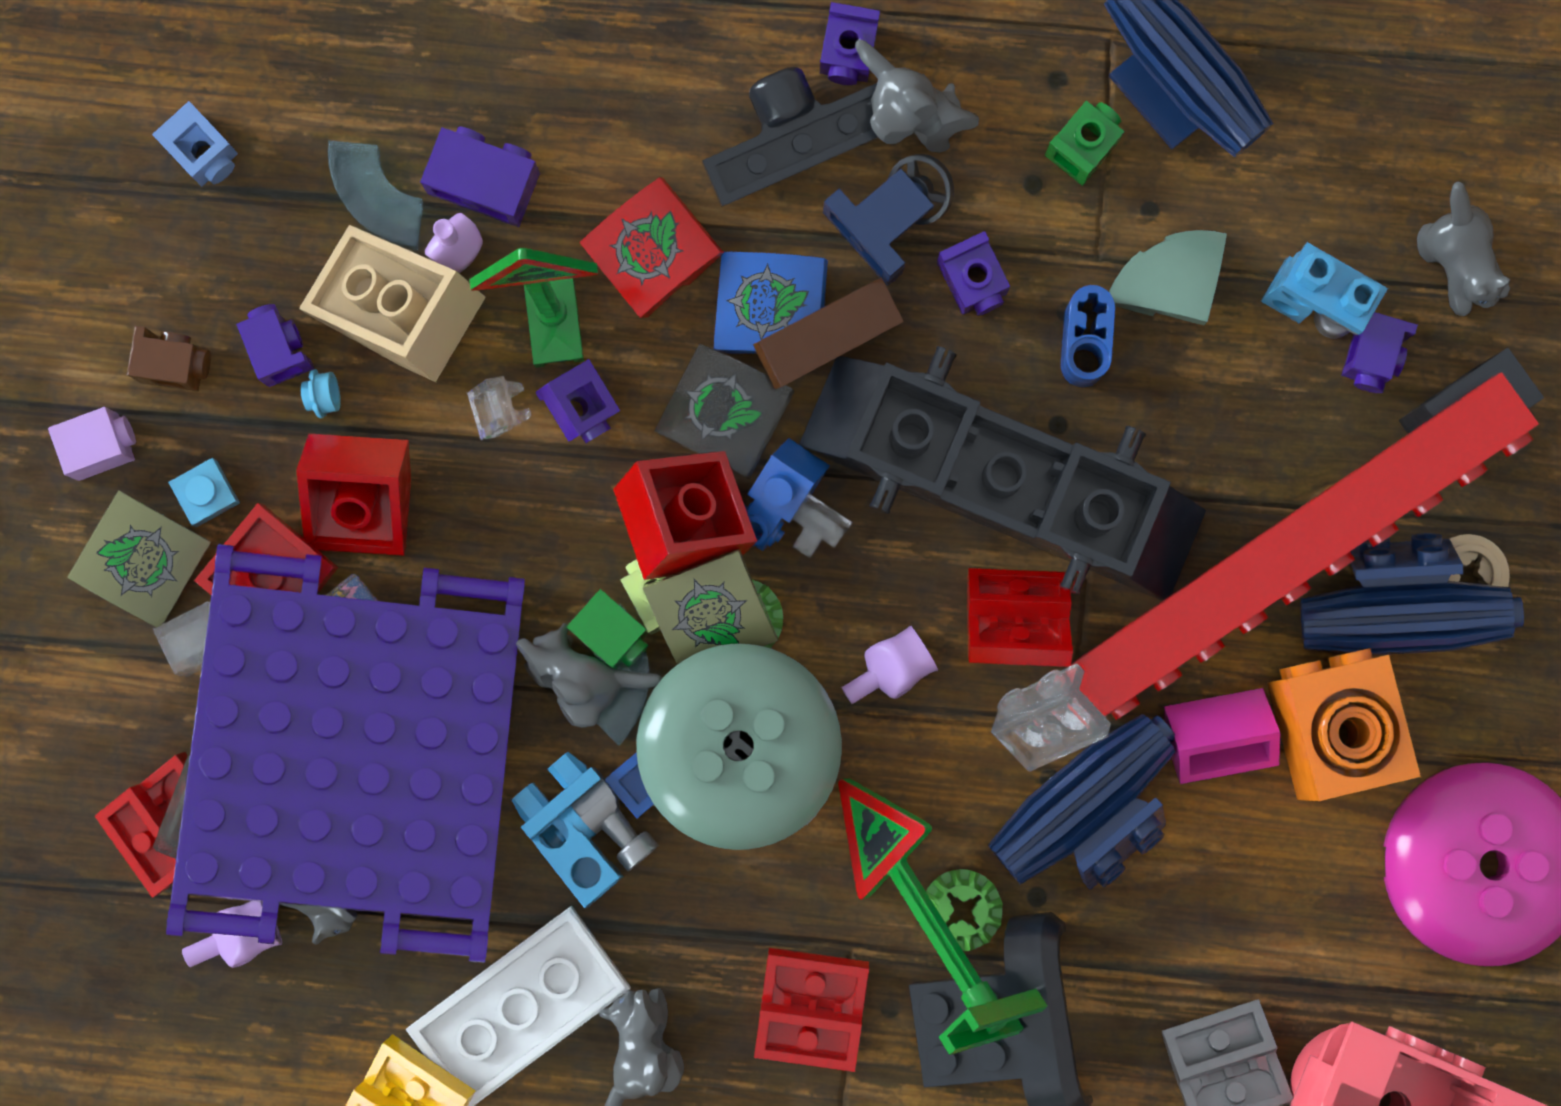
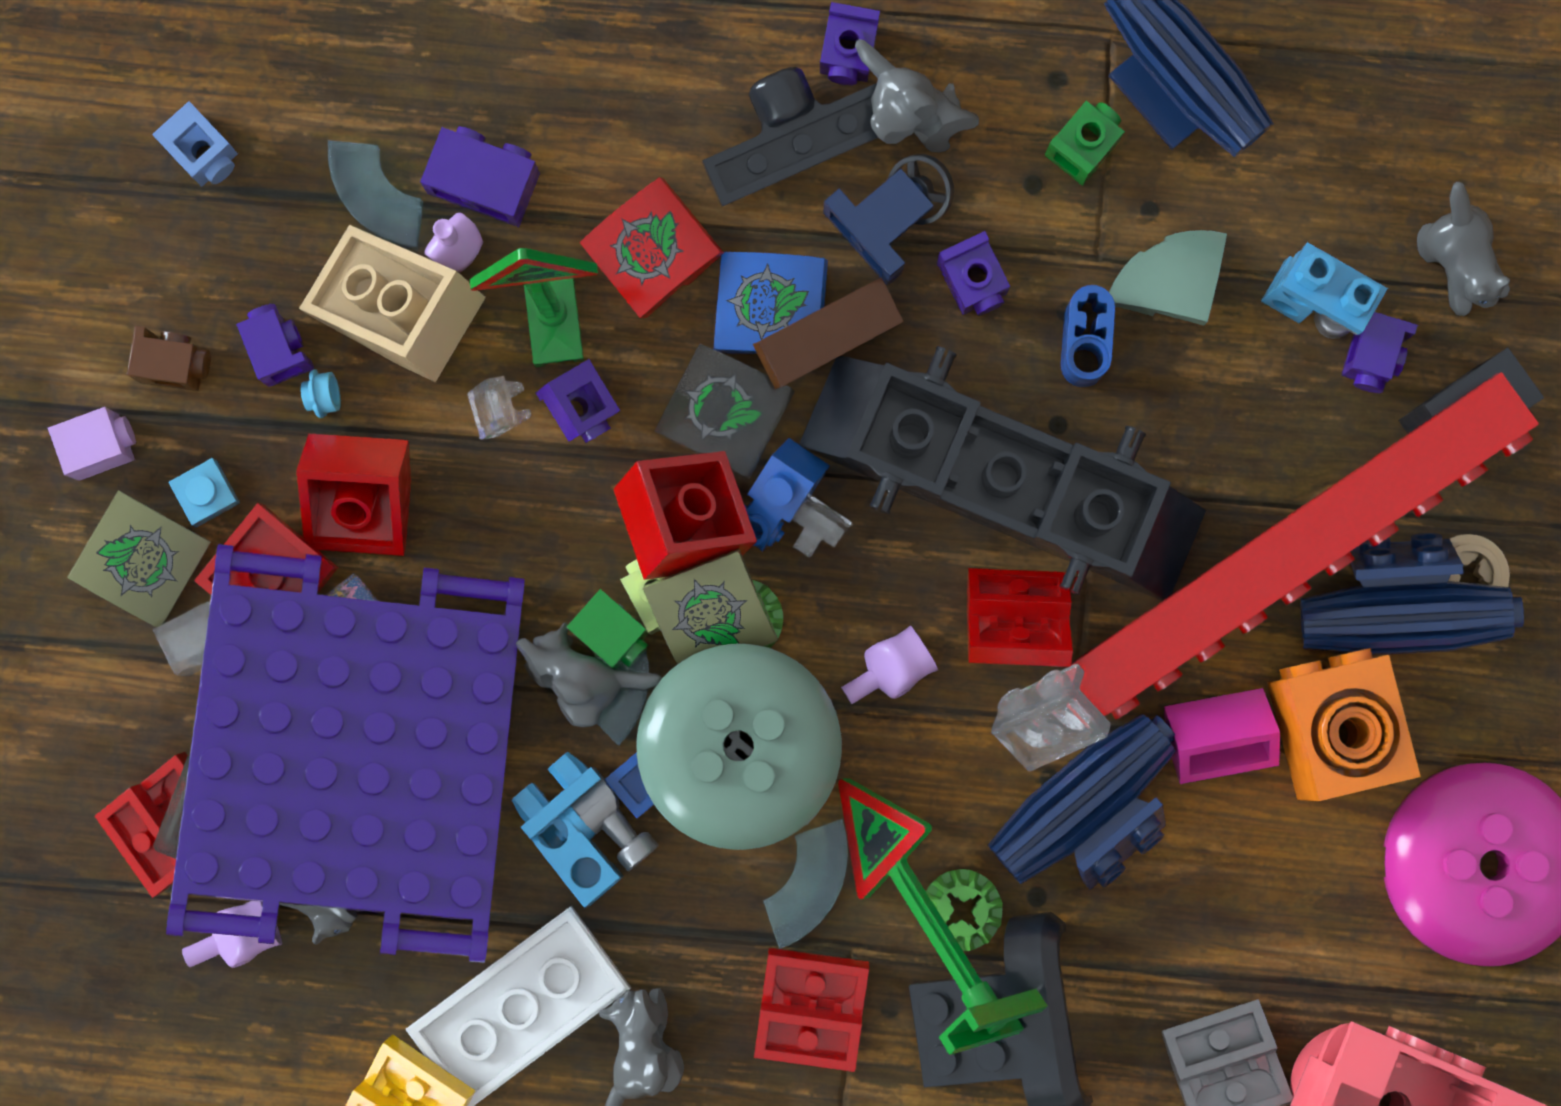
none -> clear light blue tile [763,819,848,949]

